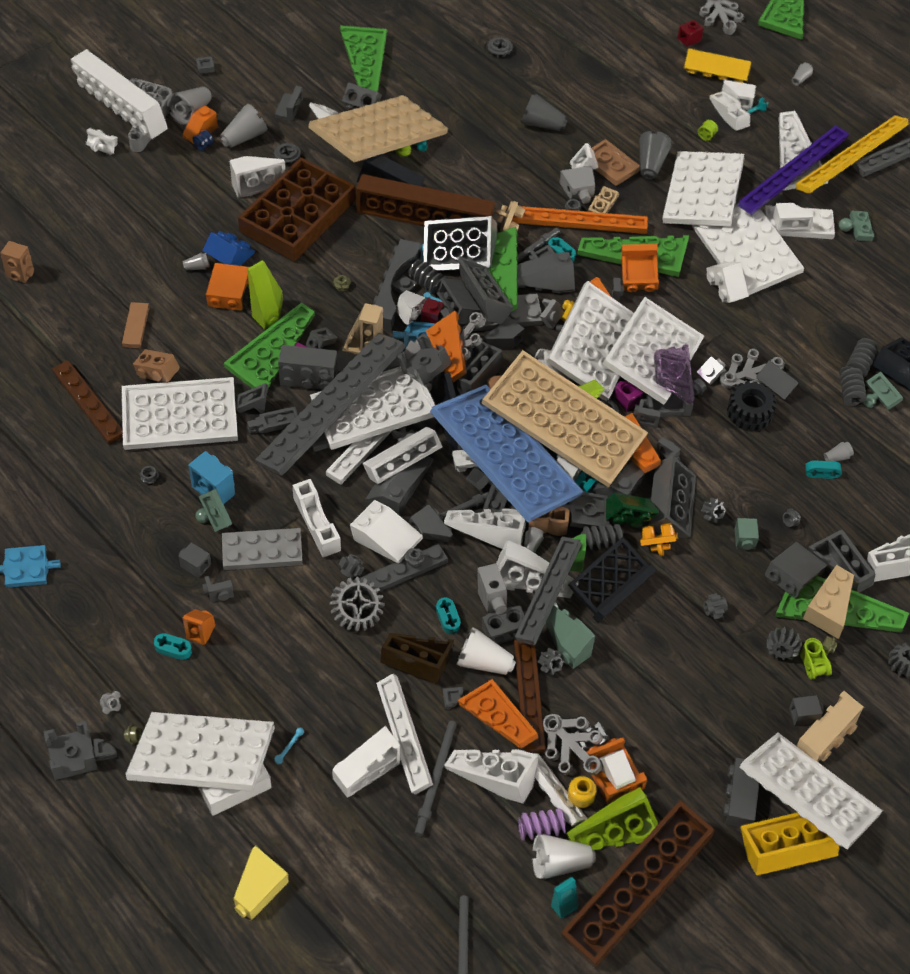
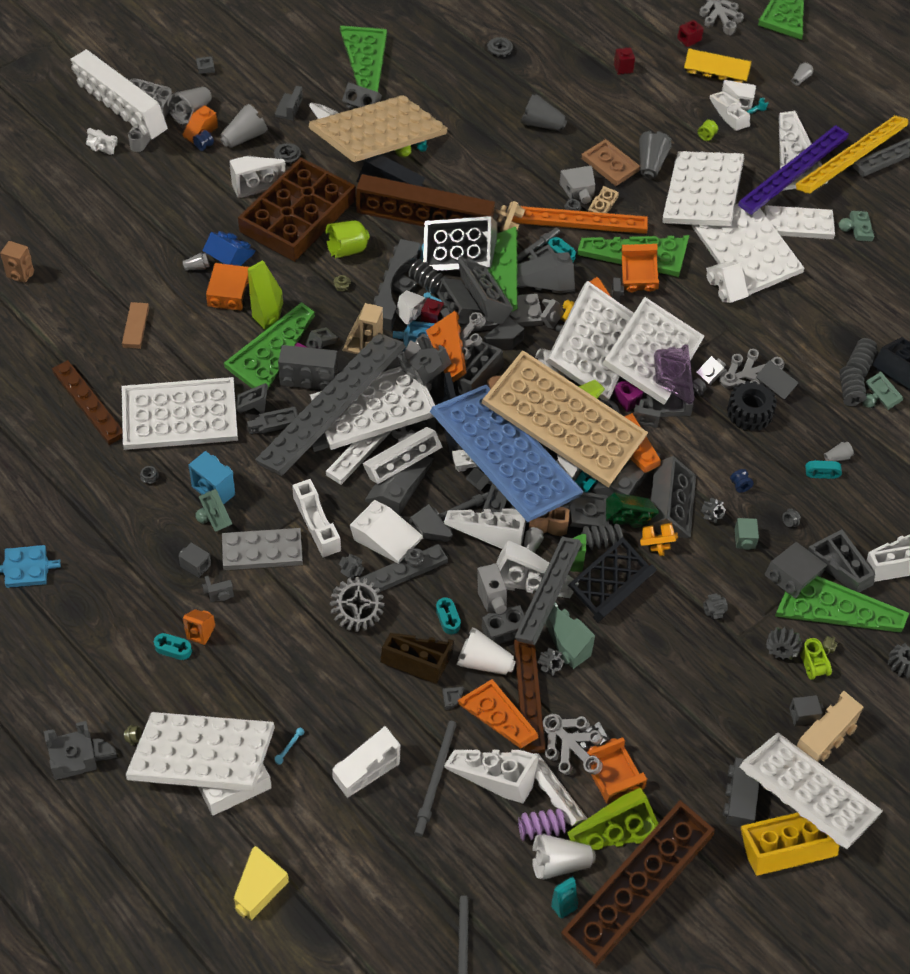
light grey plate [100,691,121,714] -> none
medium nougat brick [133,349,180,383] -> none
white plate [376,674,433,794] -> none
yellow head [568,776,596,808] -> none
white slope [570,143,599,170] -> none
white slope [599,750,635,789] -> none
dark grey bracket [656,437,681,461] -> none
white slope [773,203,814,230] -> none
tan wedge [803,565,854,639] -> none
none -> lime cylinder [326,221,369,258]
none -> dark red brick [614,48,635,75]
none -> dark blue wheel [730,469,754,493]

